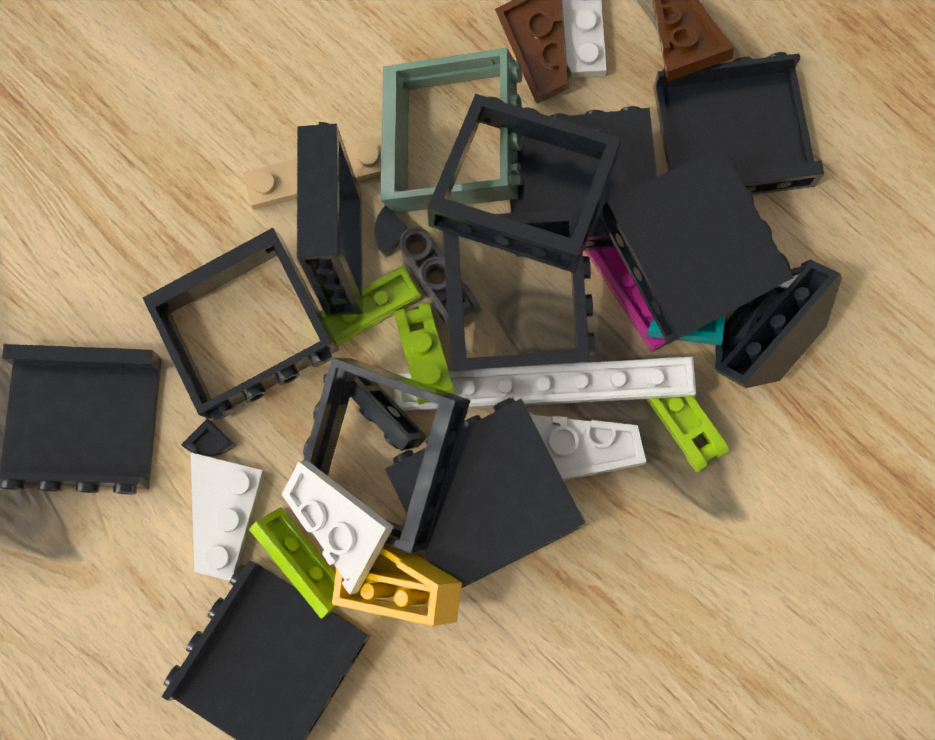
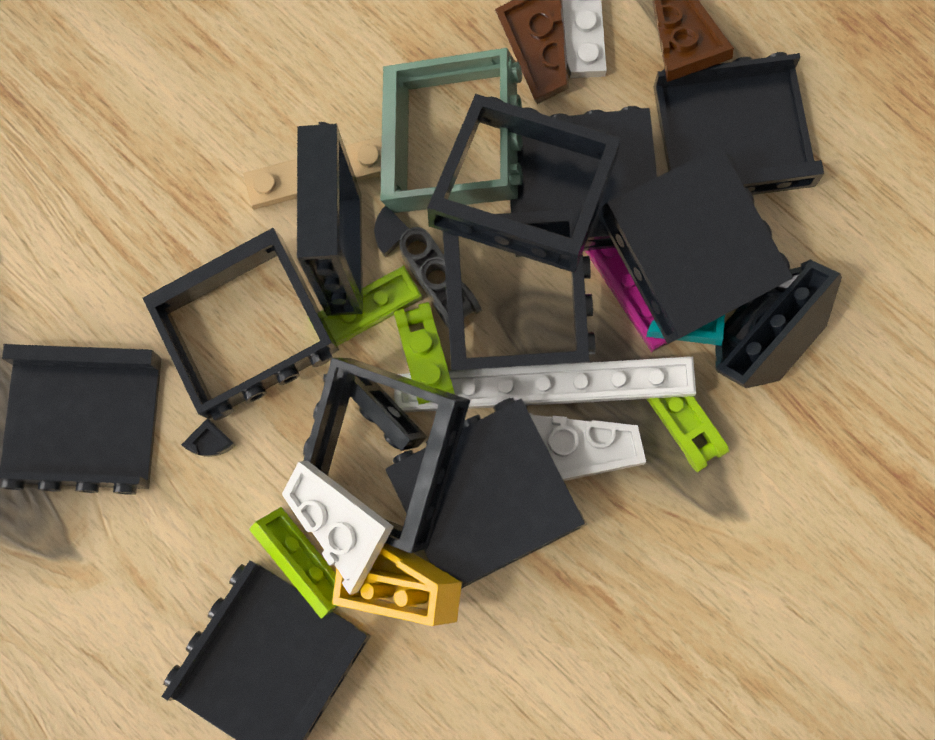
white wing [191,453,265,581] -> none

